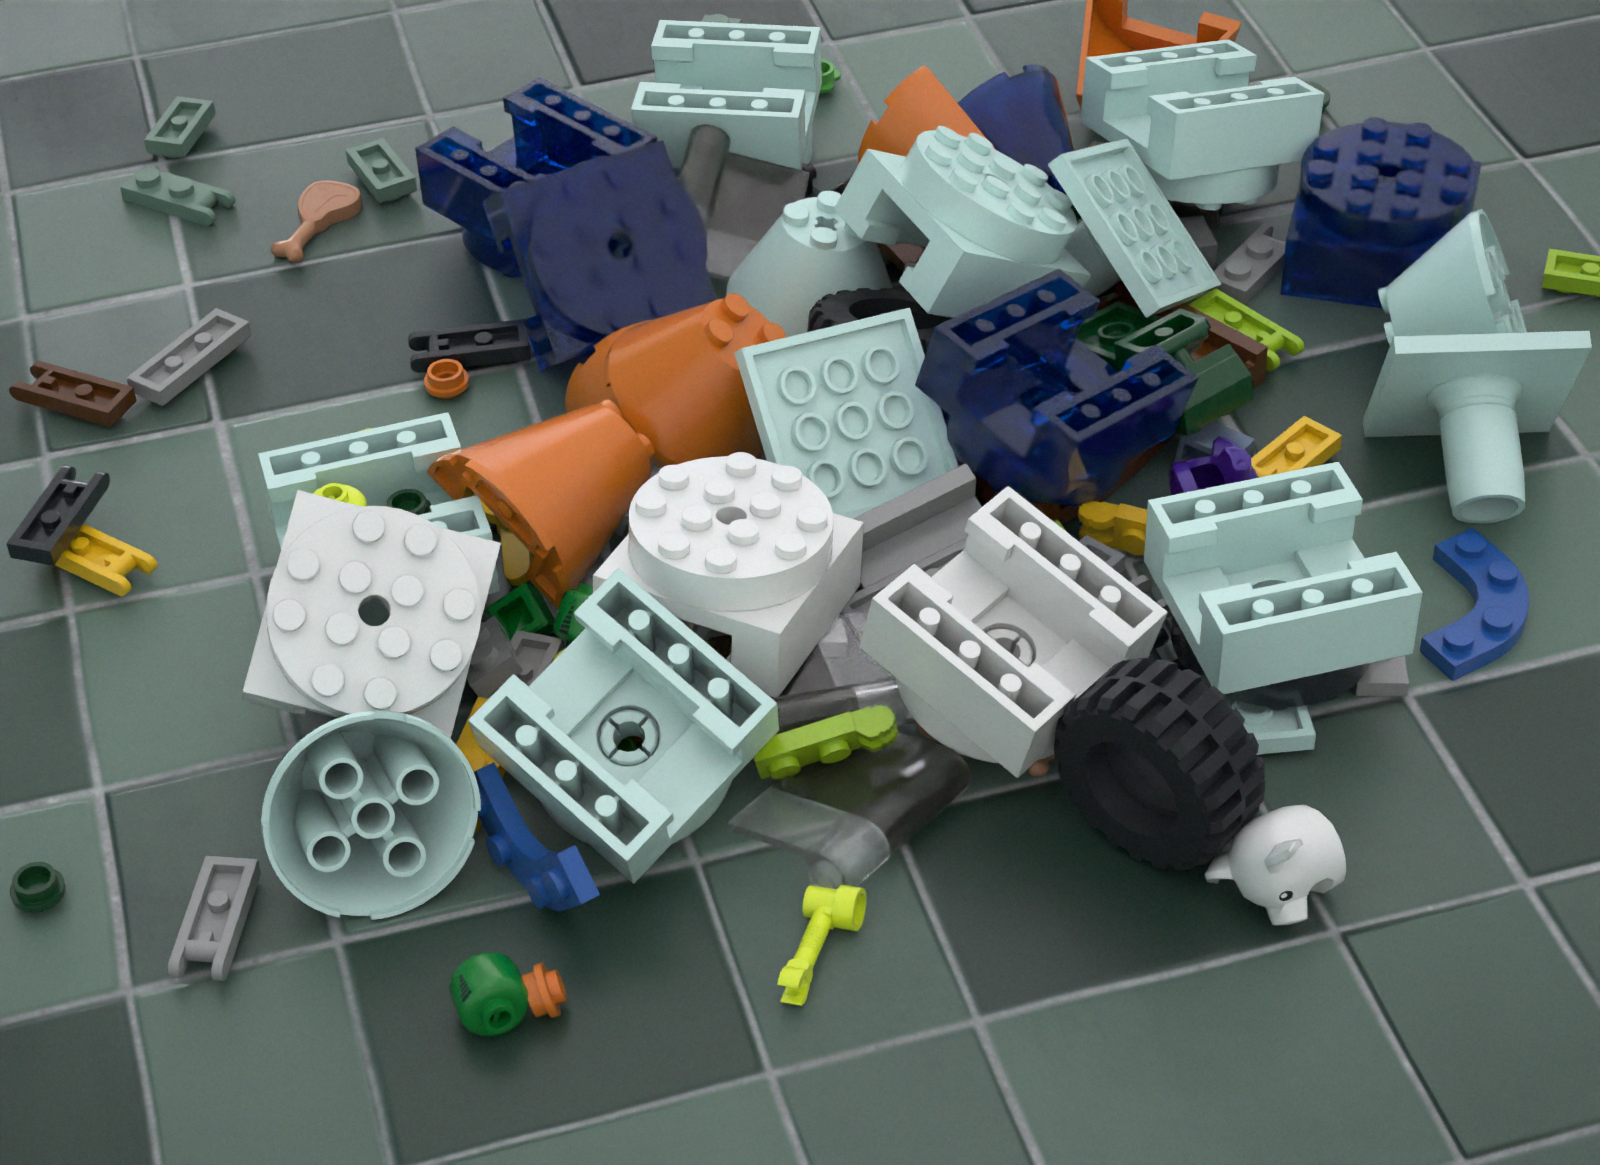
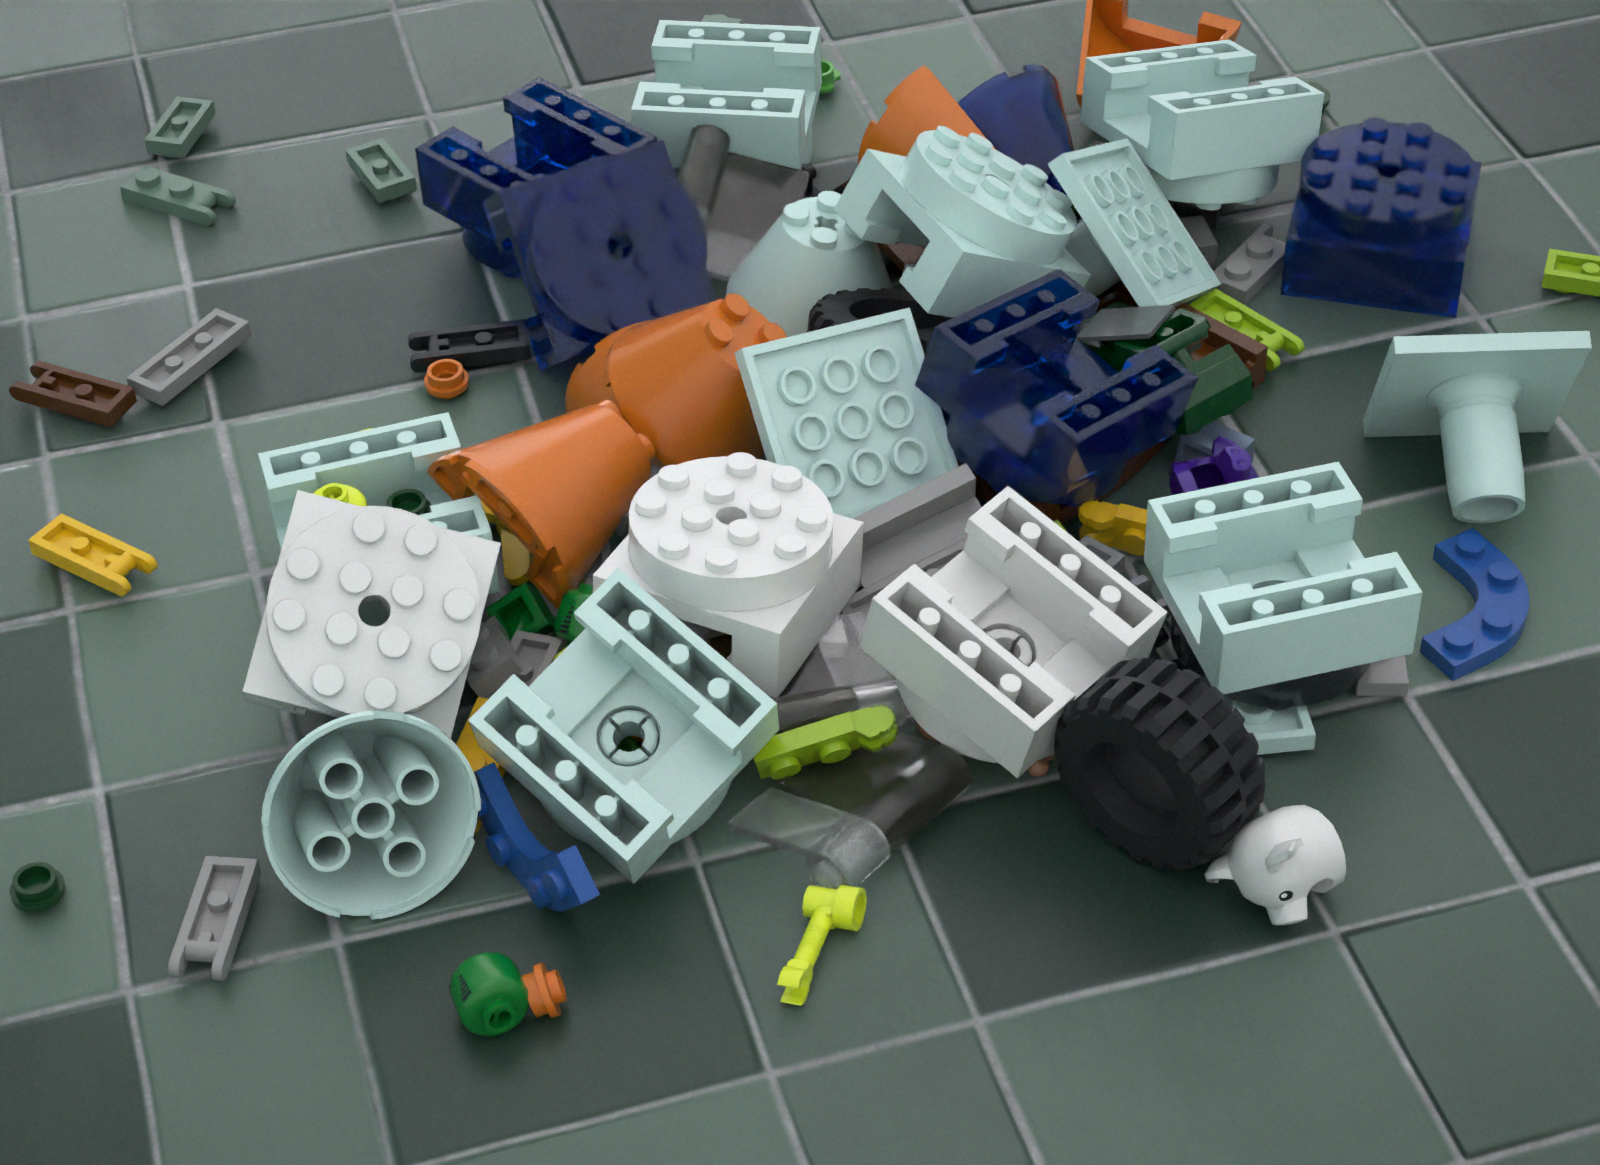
black hinge [6,465,110,566] -> none
nougat piece [271,180,362,263] -> none
yellow hinge [1251,416,1342,477] -> none
light aqua cone [1378,209,1527,345] -> none
none -> dark grey piece [1008,305,1175,342]

